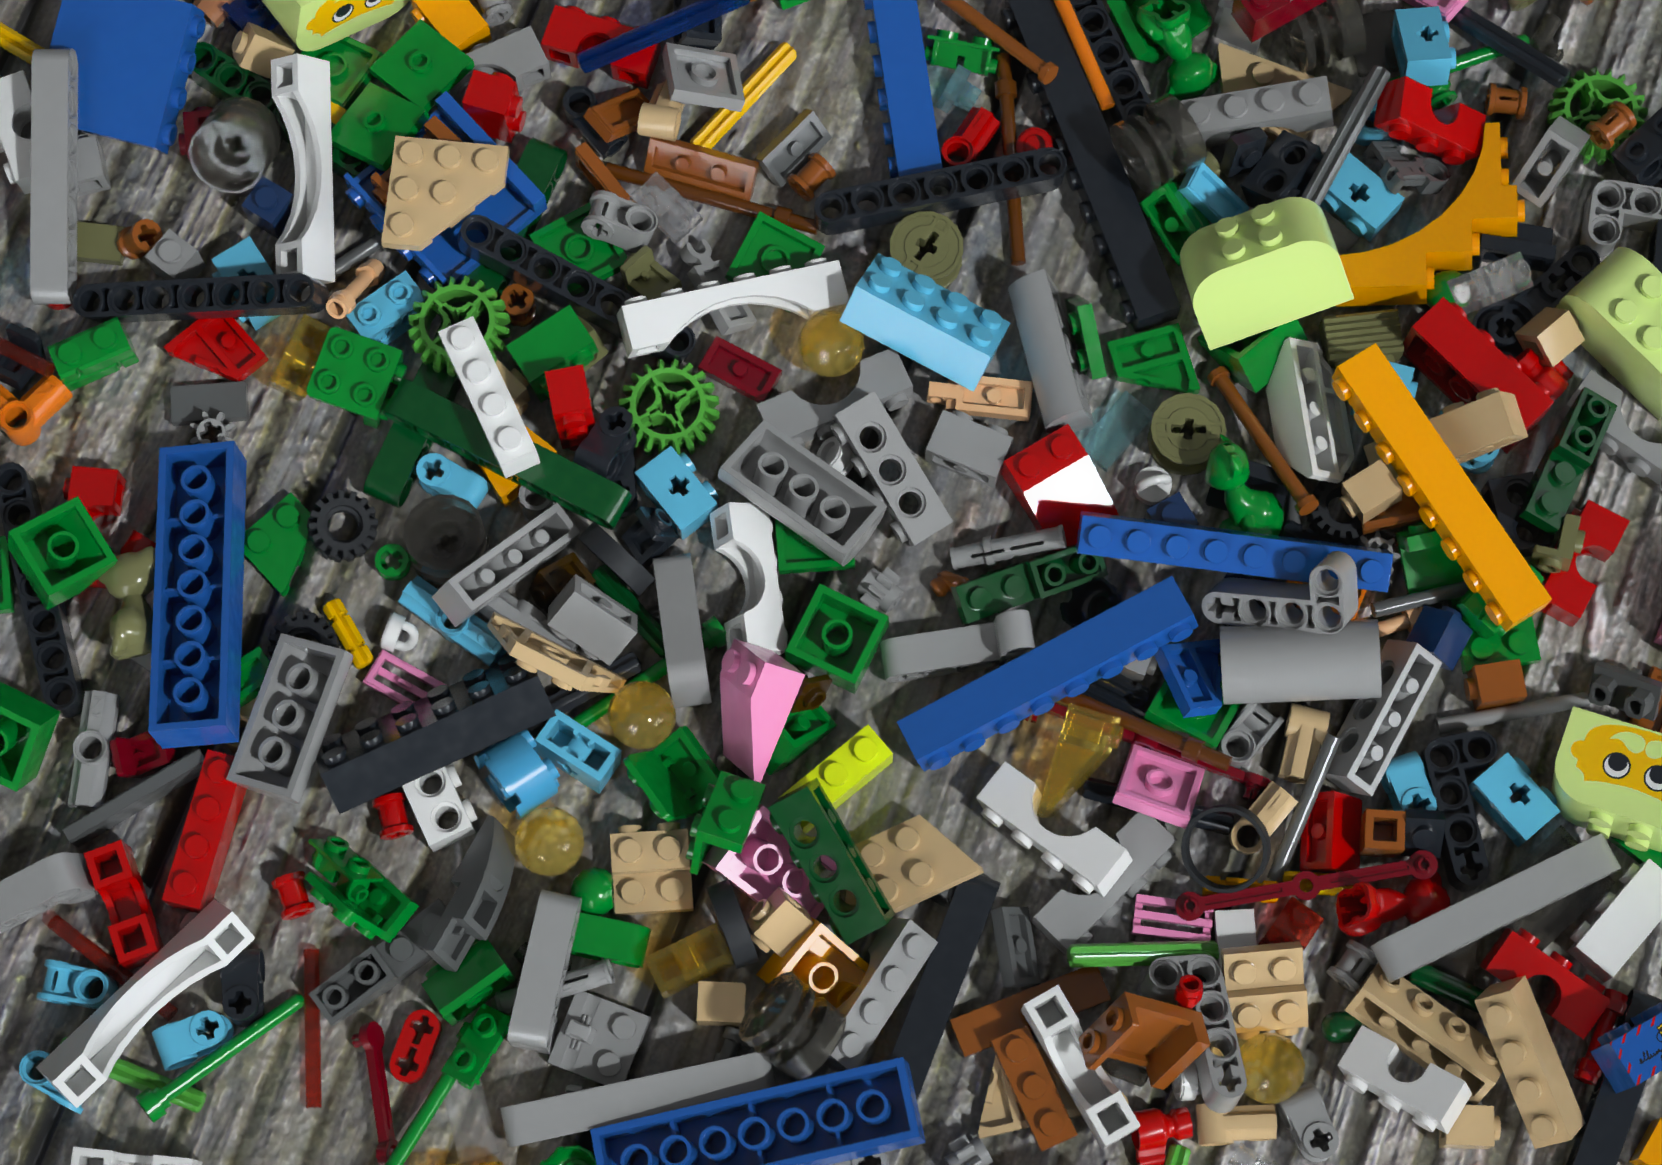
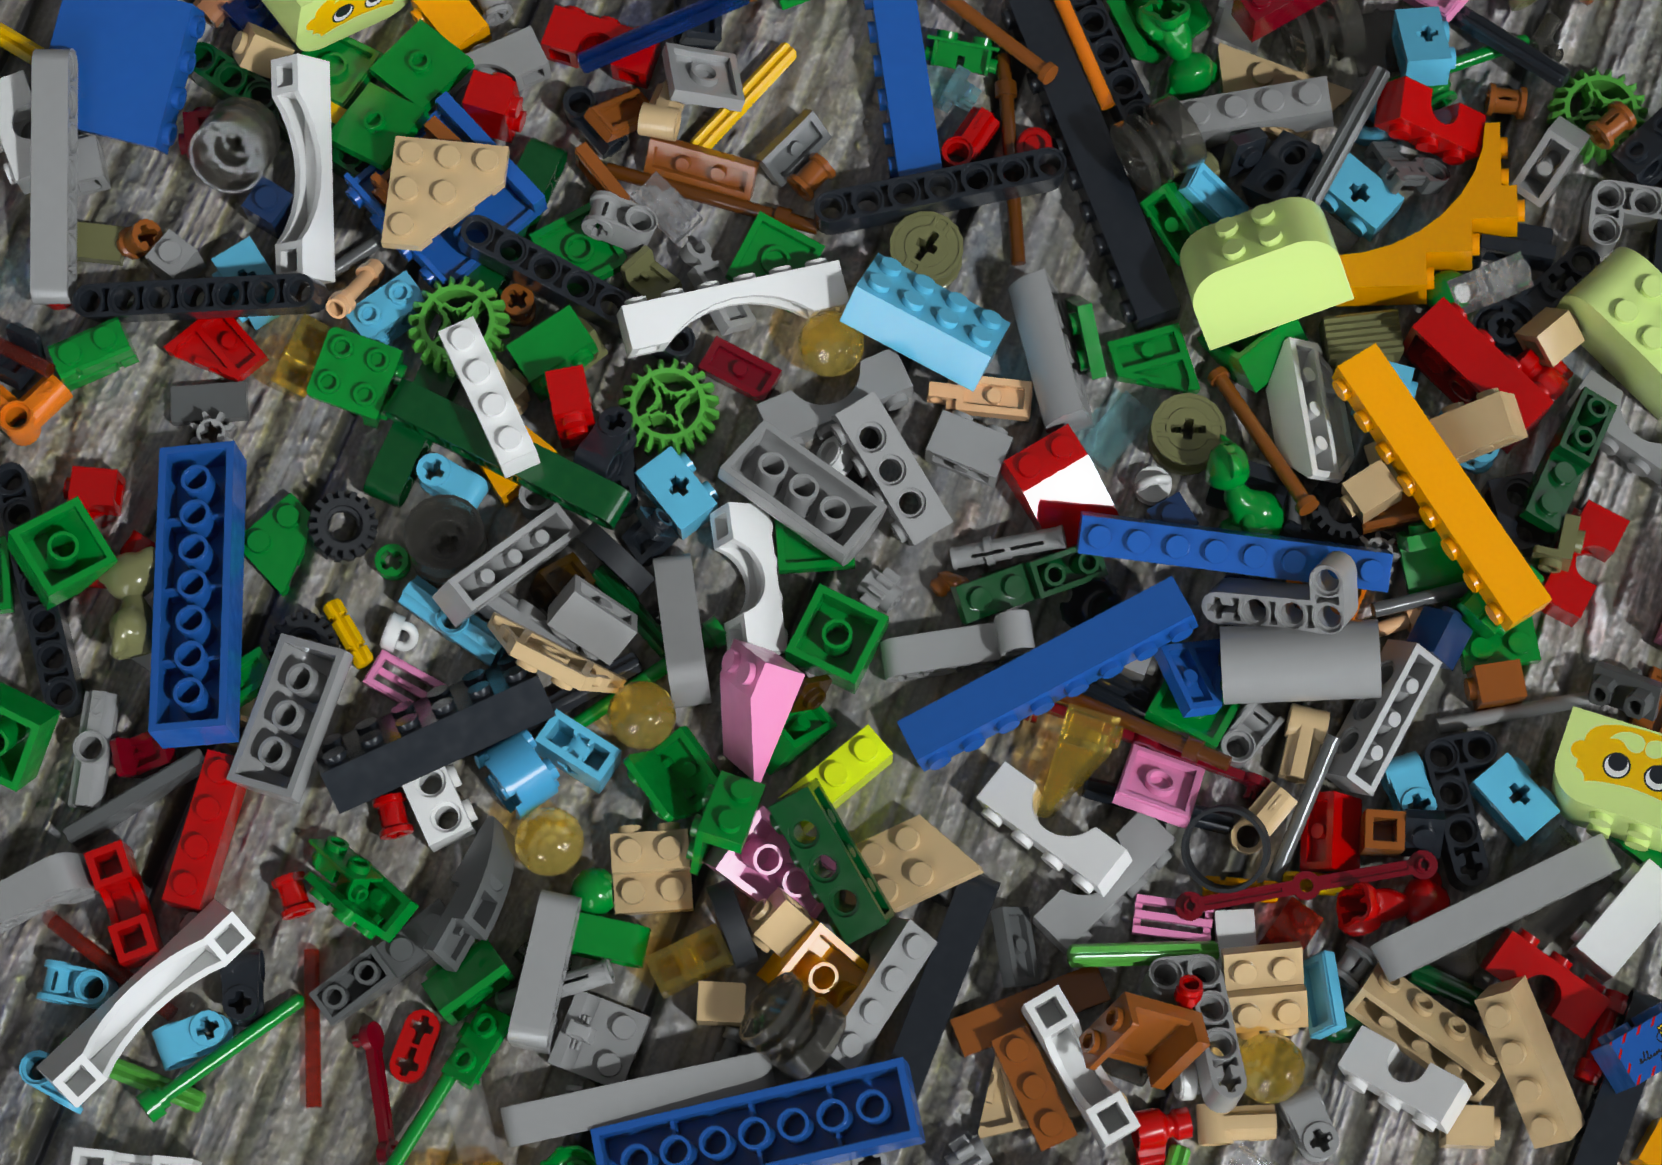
none -> medium azure tile [1303,950,1347,1040]

